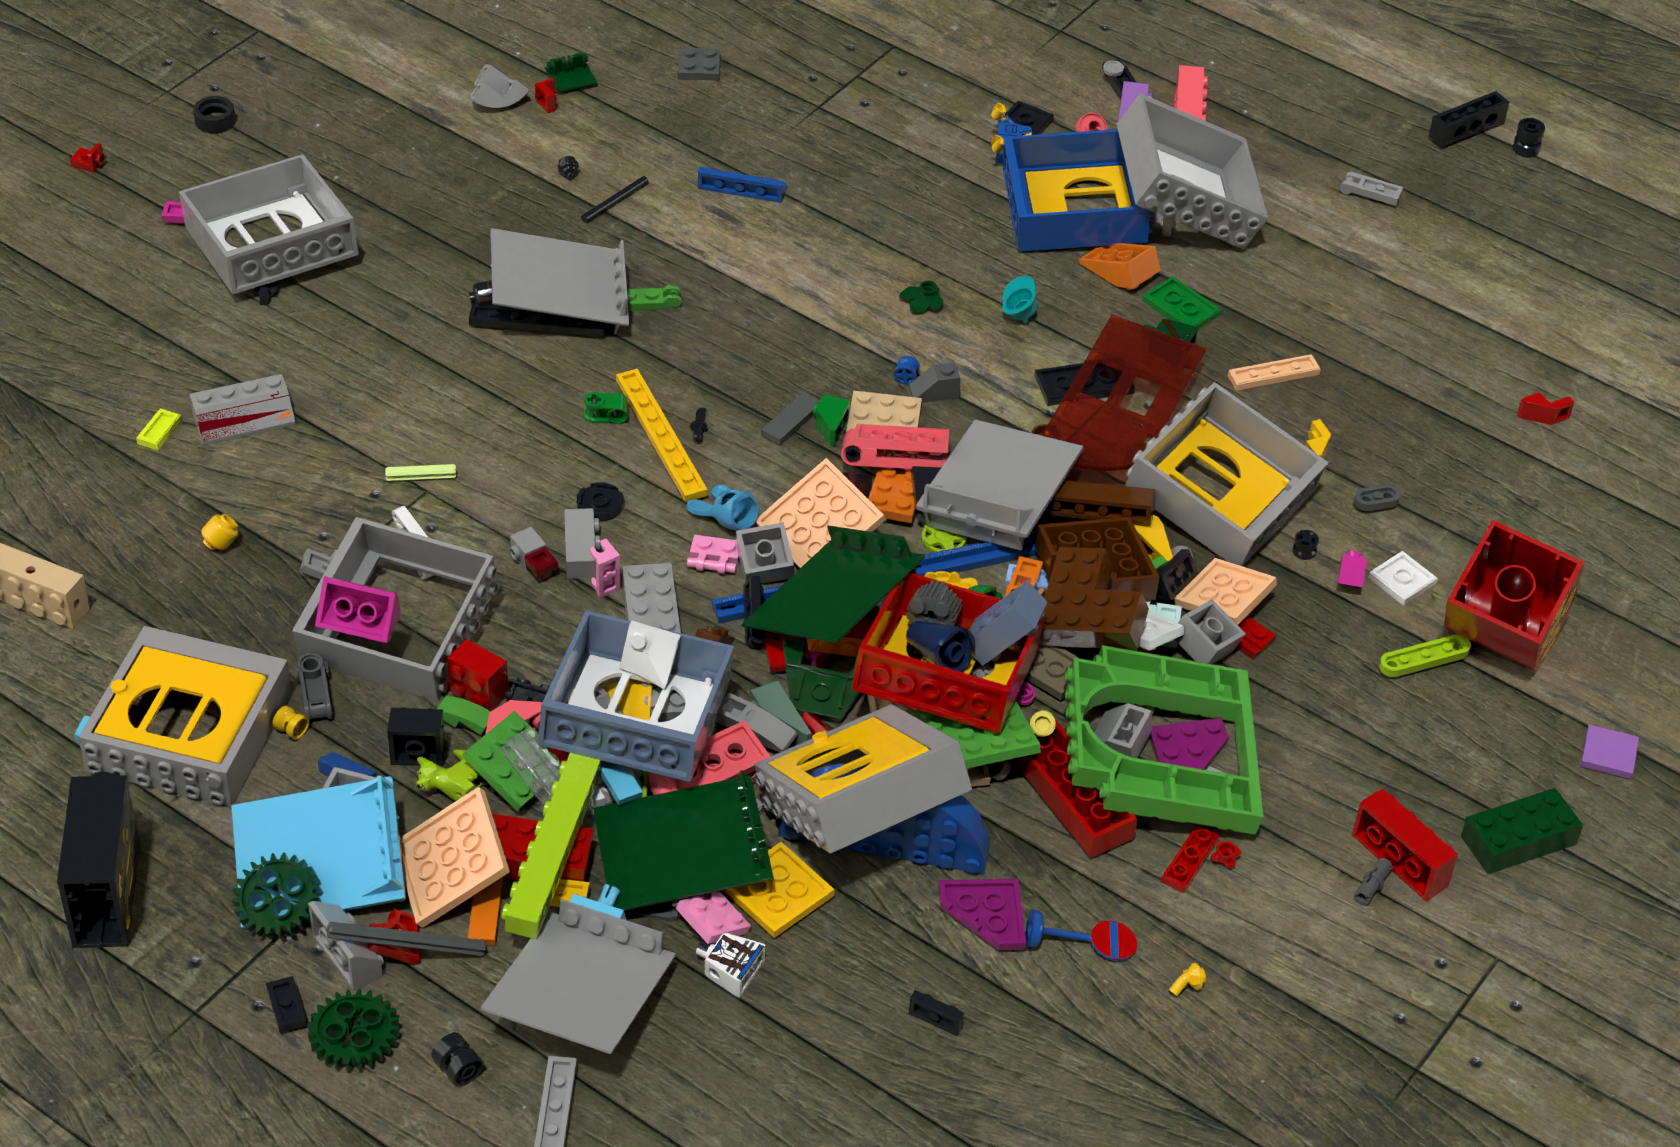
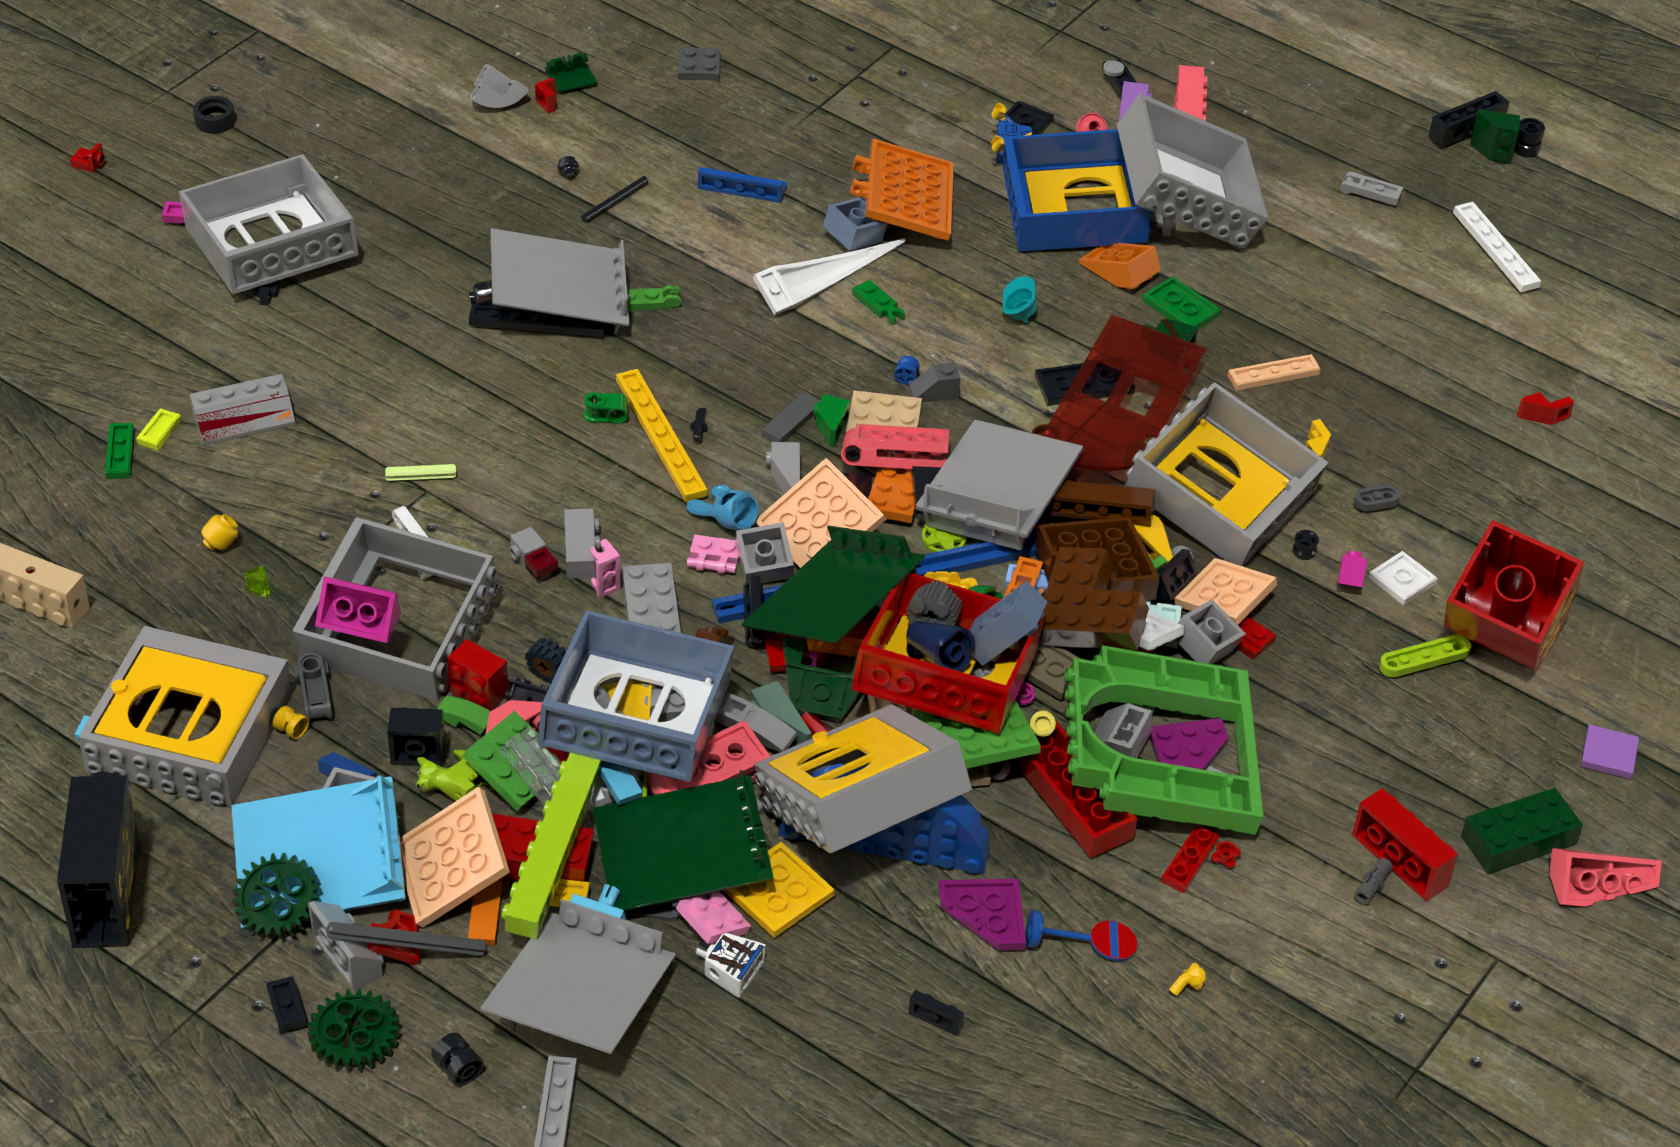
light grey bracket [300,548,337,580] -> none
black tile [576,482,624,522] -> none
white plate [619,620,681,689] -> none
dark green plate [899,281,943,314] -> none
none -> green tile [105,423,134,479]
none -> clear neon green slope [244,565,270,598]
none -> black wheel [525,637,566,684]
none -> white plate [753,239,906,315]
none -> light grey slope [766,442,800,494]
none -> sand blue brick [823,197,888,251]
none -> orange hinge [850,139,954,241]
none -> green plate [852,279,905,325]
none -> white plate [1453,202,1541,292]
none -> dark green slope [1470,109,1520,164]
none -> coral wedge [1549,848,1662,906]

